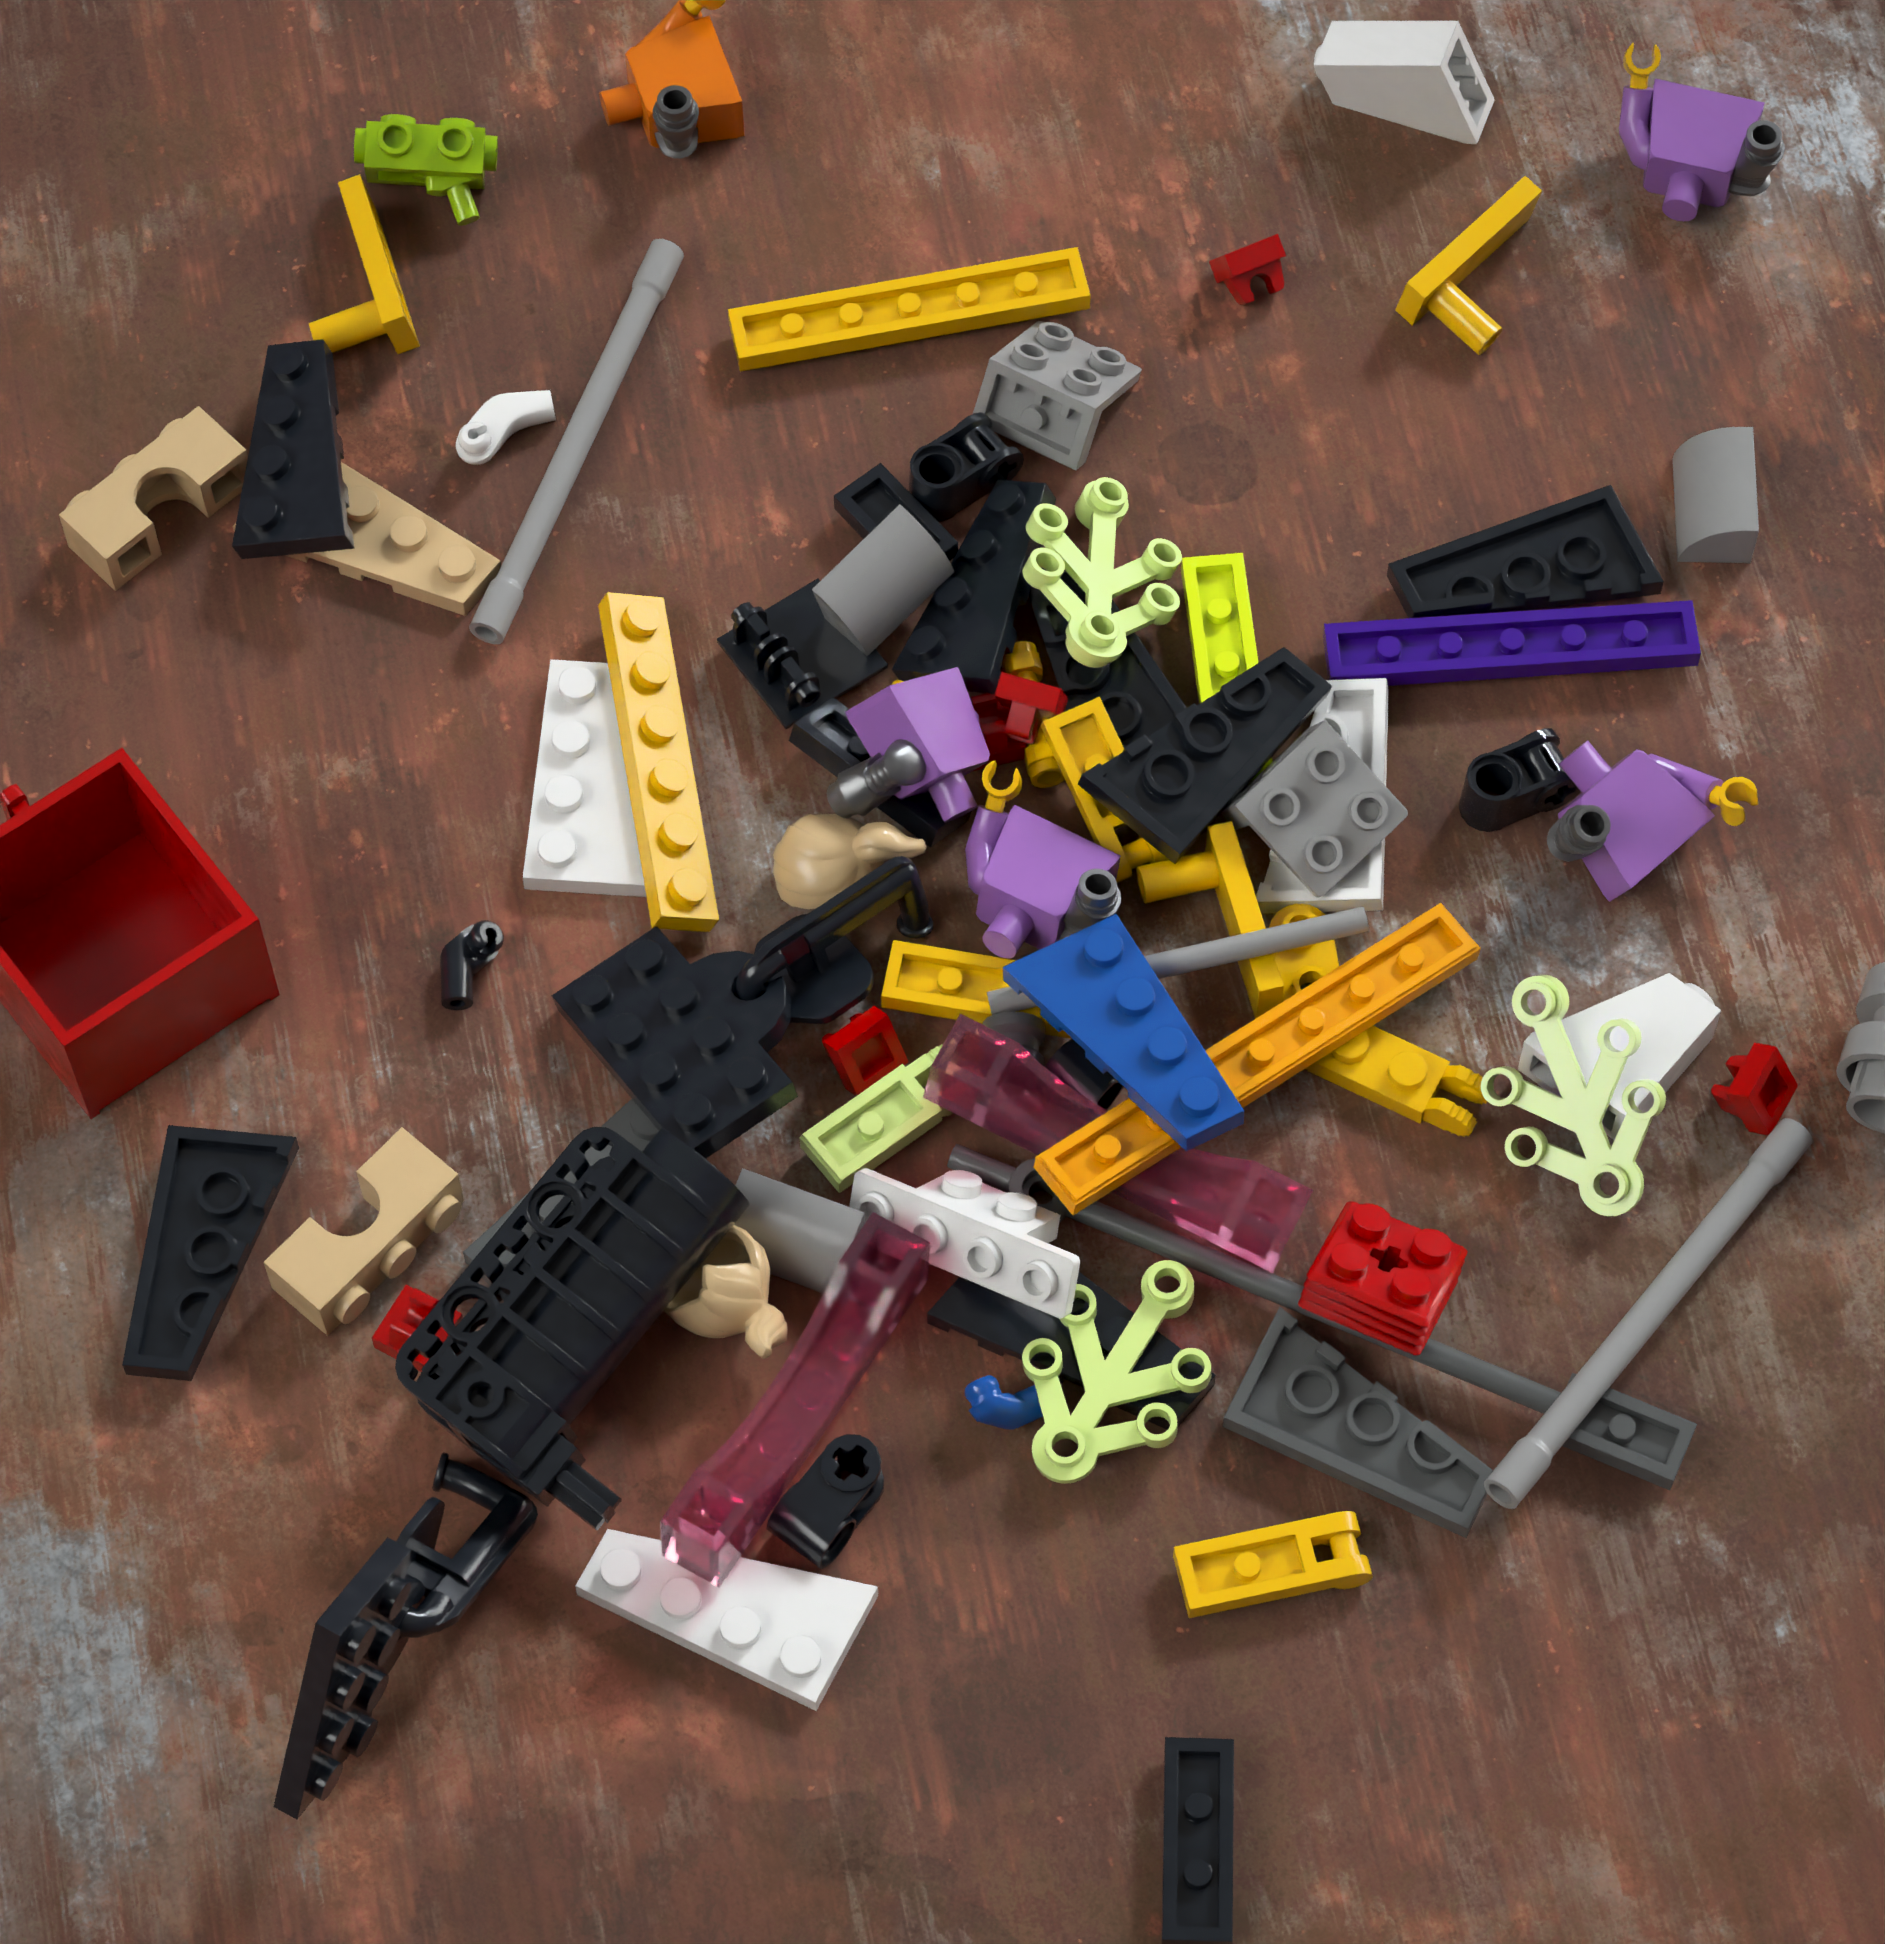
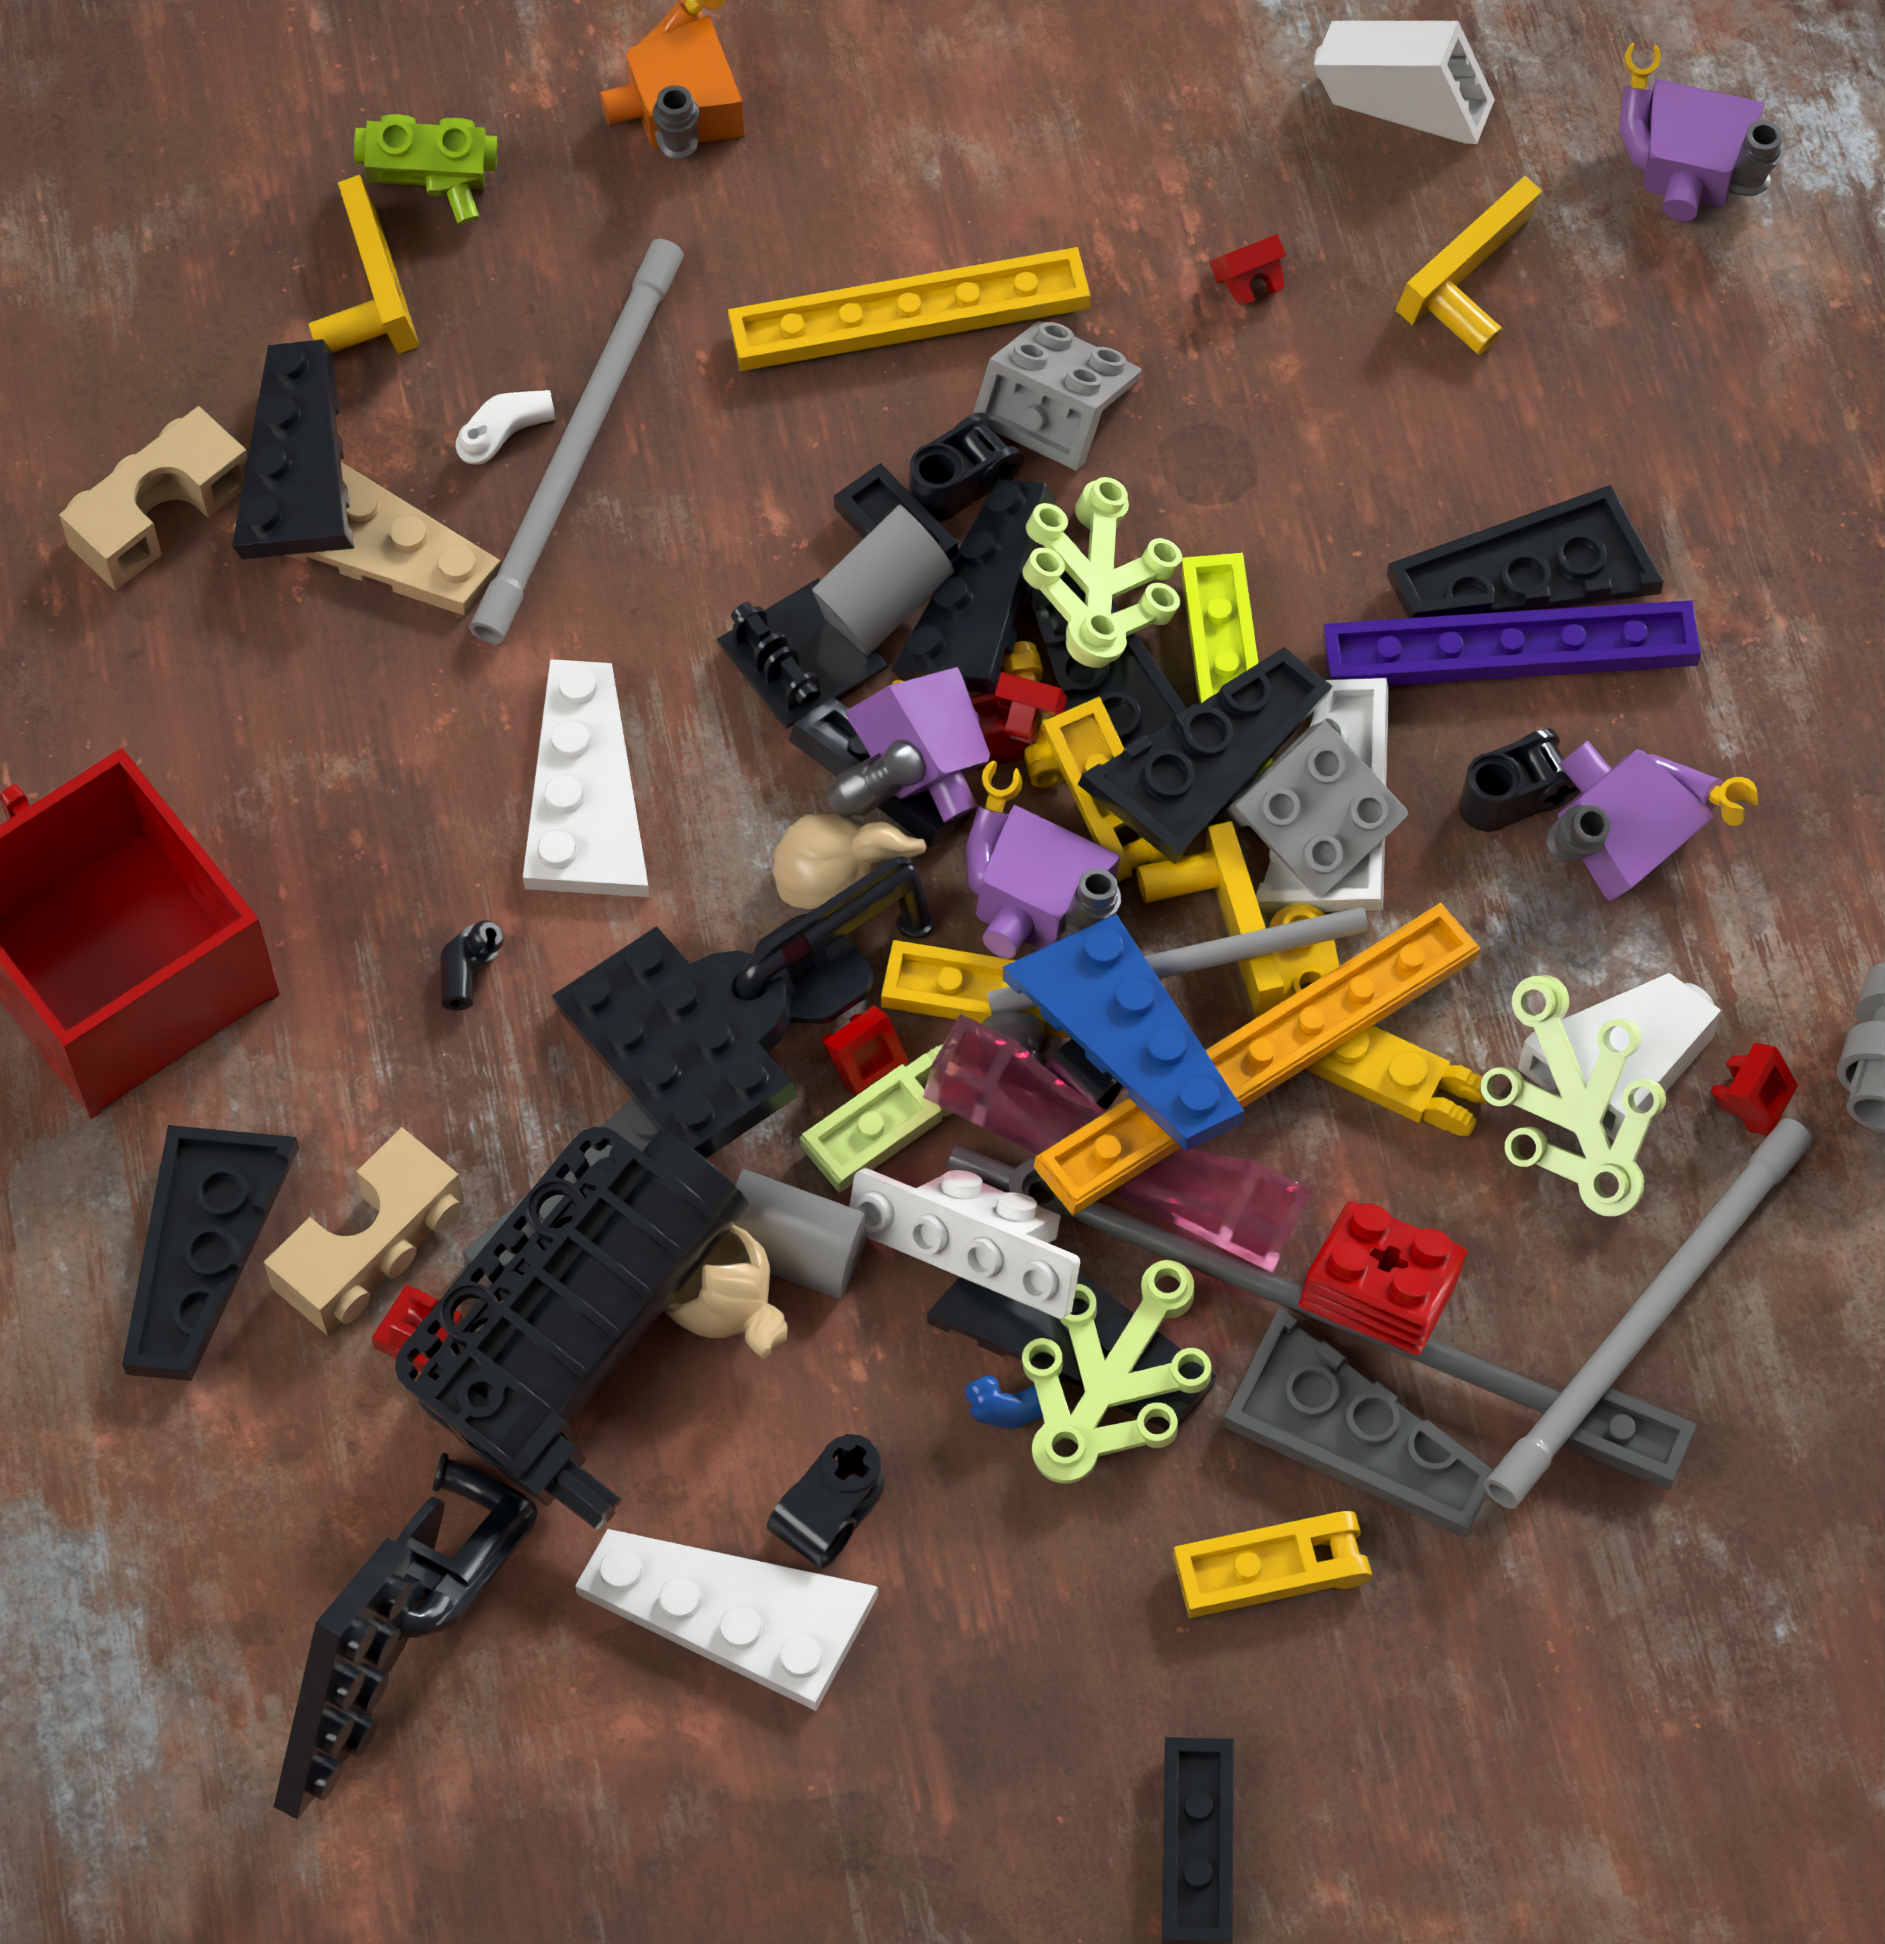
yellow plate [598,592,719,932] -> none
clear pink arch [660,1212,930,1588] -> none
light grey brick [1672,427,1759,563] -> none

